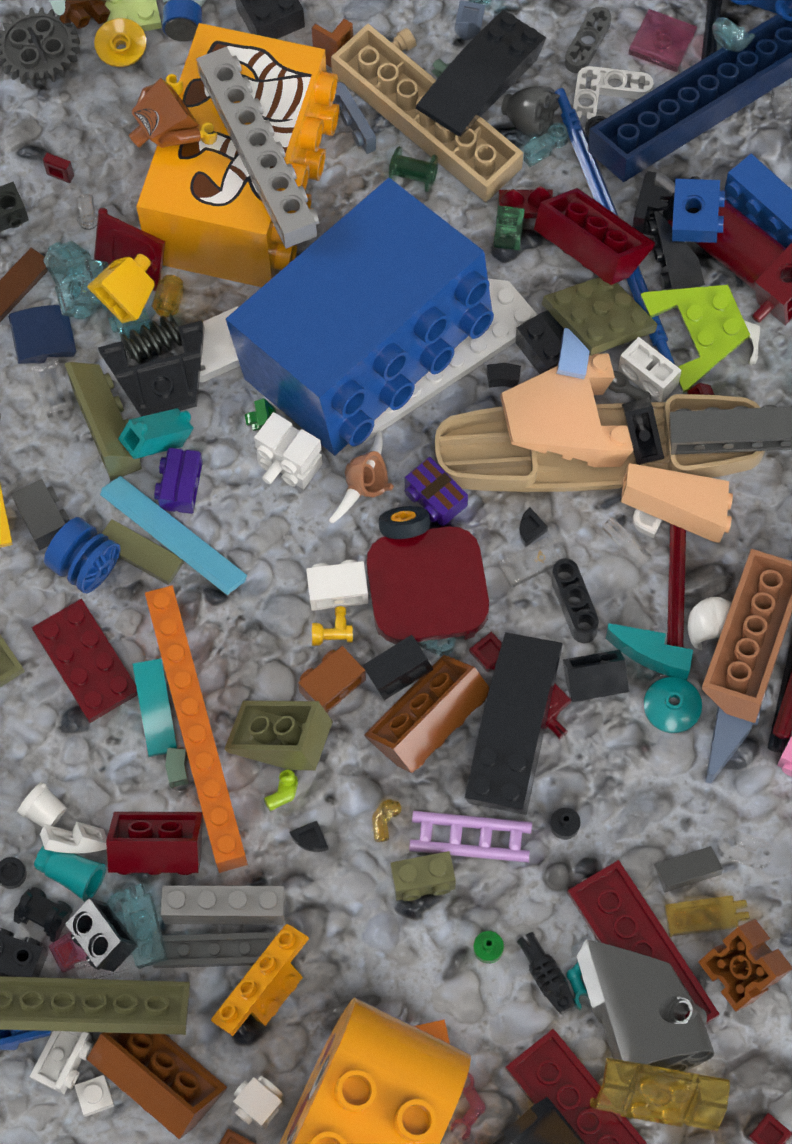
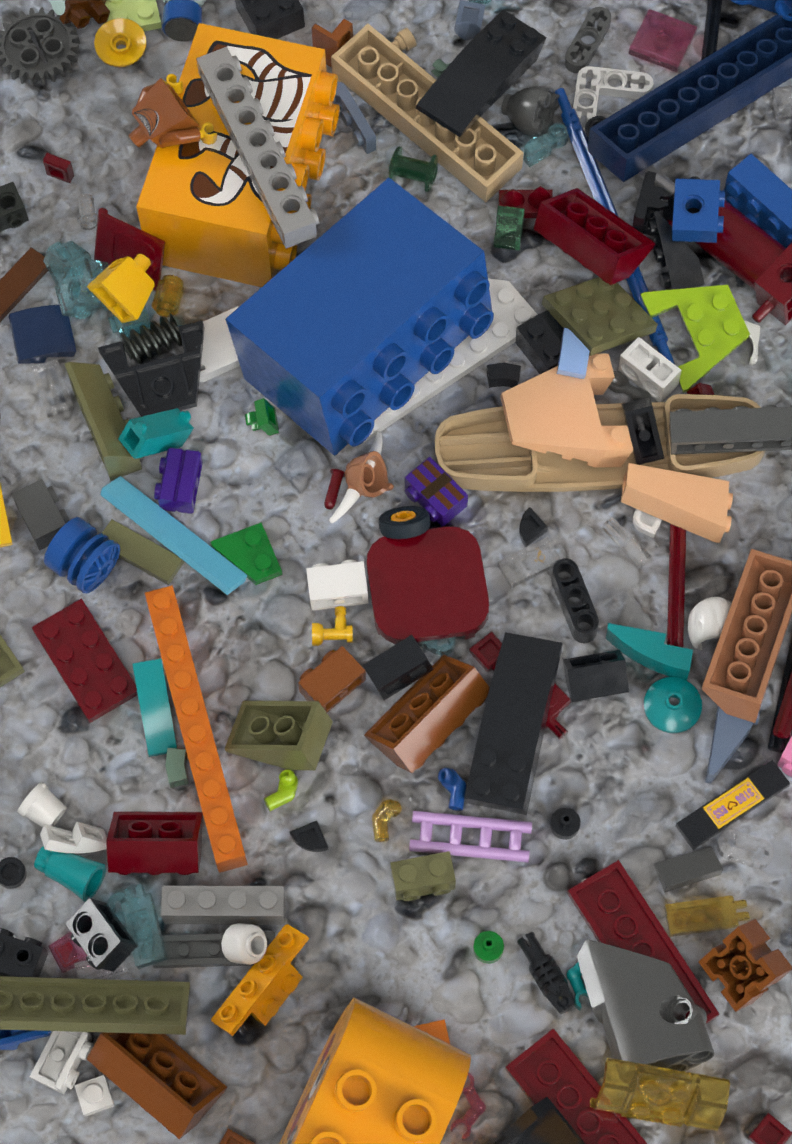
black piece [13,887,72,943] -> none
white brick [233,1076,284,1131] -> none
white brick [254,412,323,490] -> none
clear light blue hair [712,17,755,52] -> none
none -> green wing [210,522,283,585]
none -> white head [221,923,267,965]
none -> dark red piece [324,469,345,510]
none -> blue arm [438,768,467,811]
none -> black tile [676,760,790,850]

